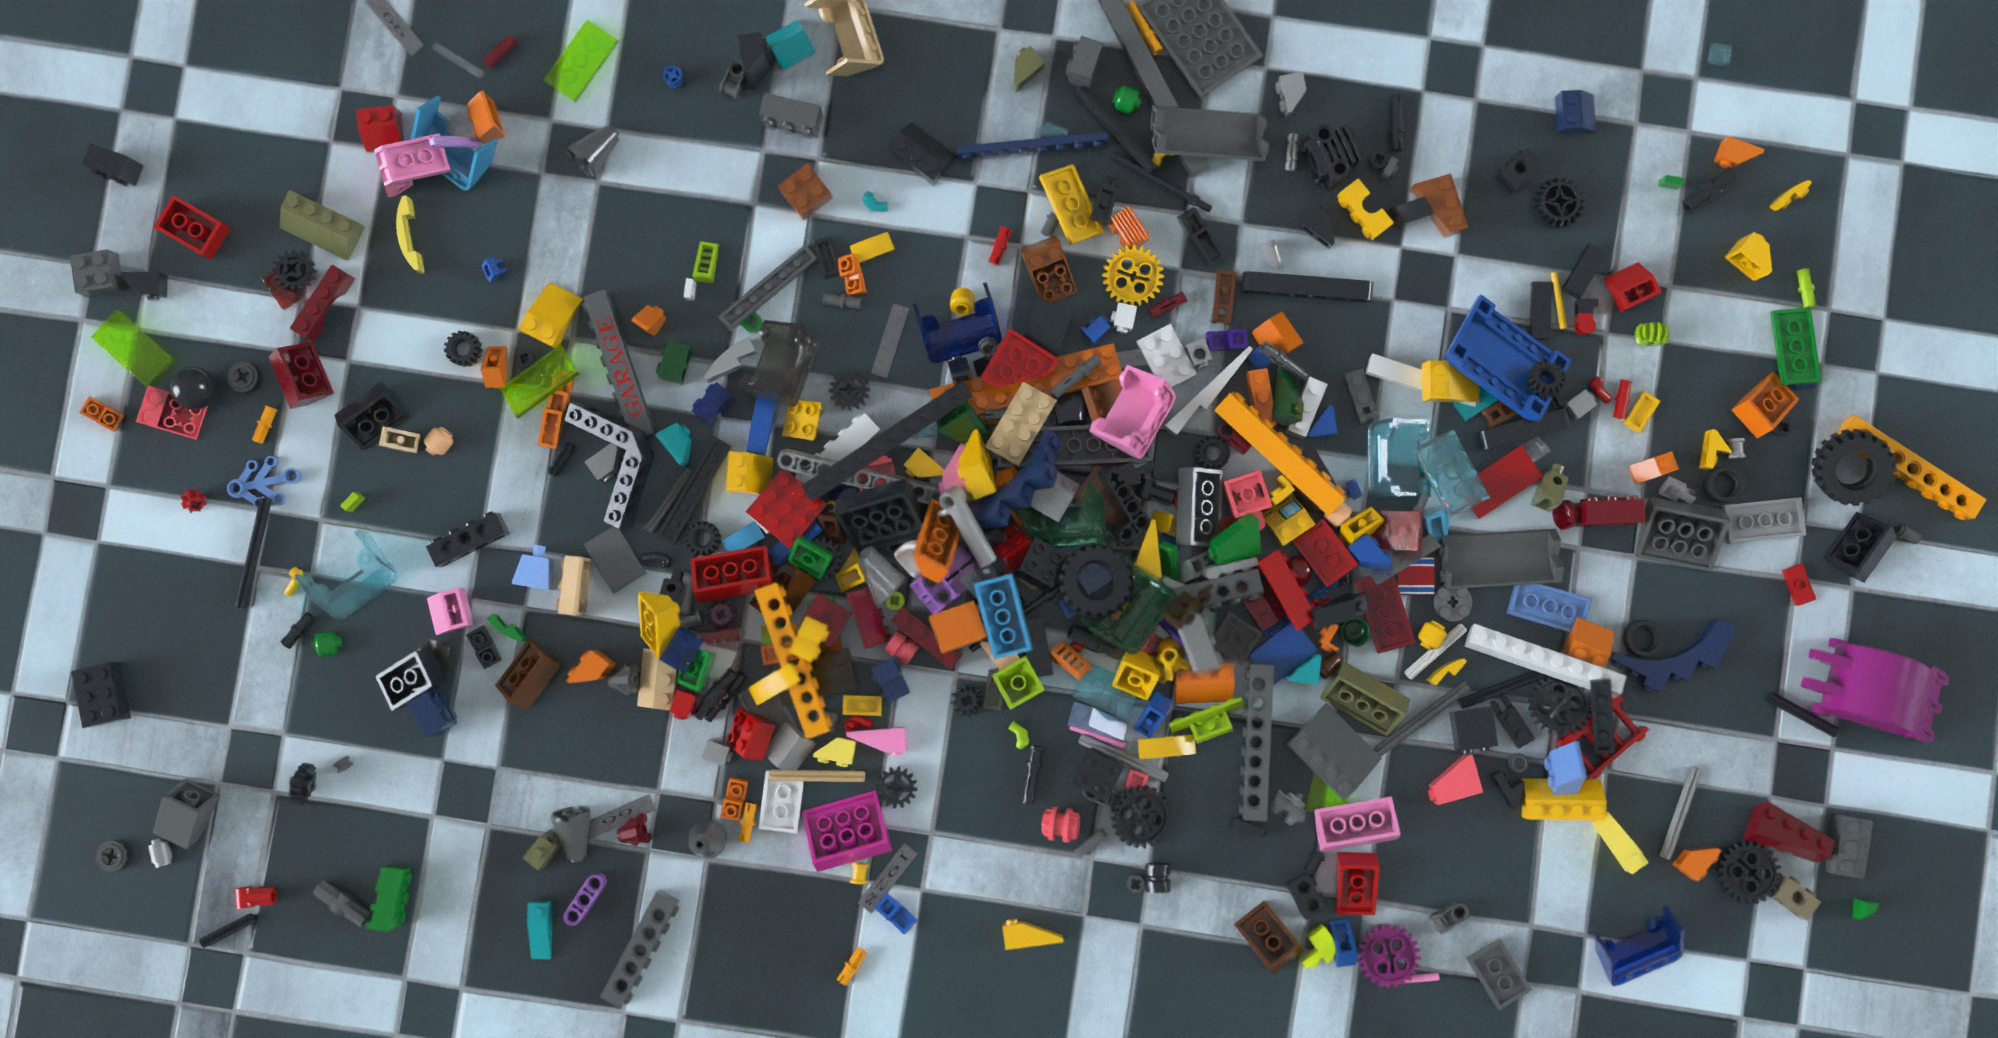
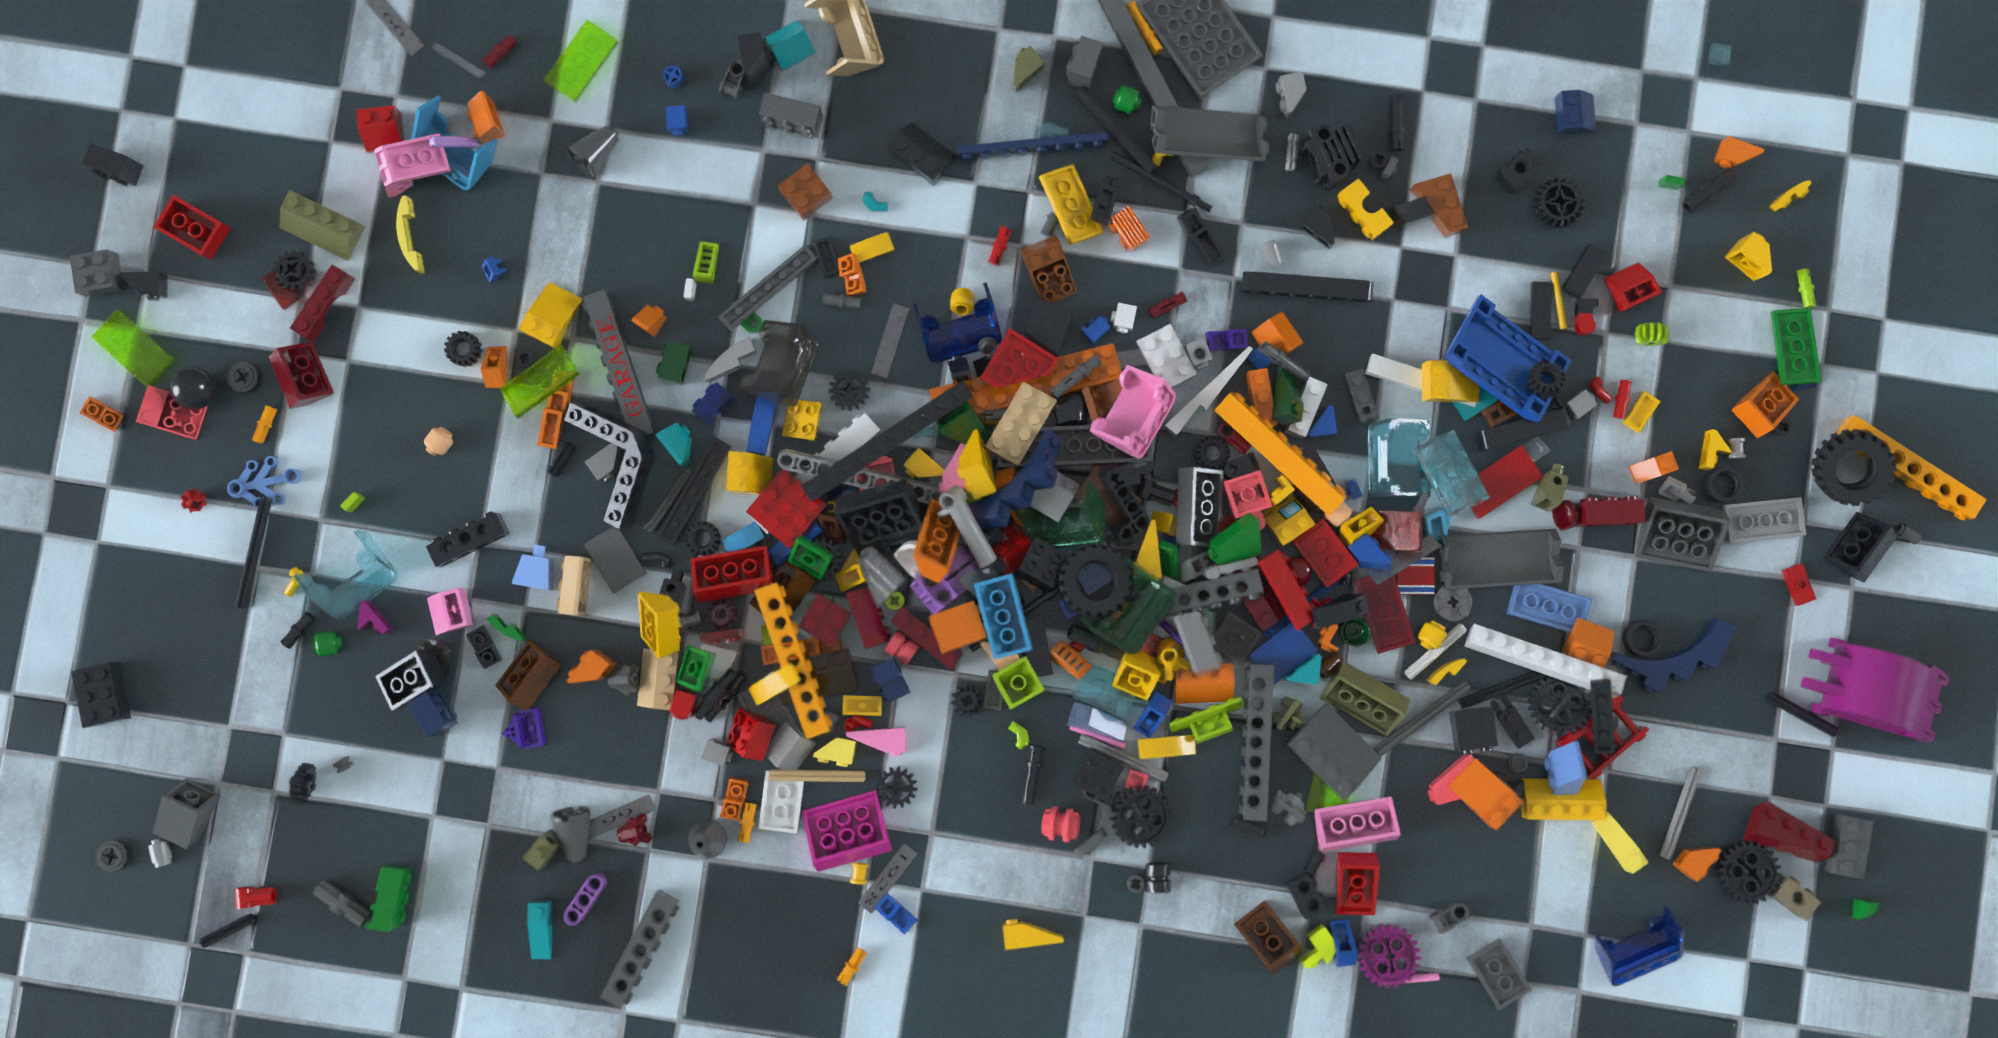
black slope [334,381,409,450] -> none
tan slope [379,426,420,453] -> none
clear blue plate [659,626,704,674] -> none
yellow brick [789,616,829,662] -> none
yellow gear [1102,244,1164,306] -> none
dark brown bracket [1162,583,1213,630] -> none
reddish brown plate [1211,270,1236,325] -> none
none -> magenta slope [358,600,394,634]
none -> dark purple slope [502,707,547,749]
none -> blue brick [665,105,689,136]
none -> black piece [1222,452,1261,480]
none -> olive hips [1272,696,1305,733]
none -> orange slope [1448,758,1524,830]

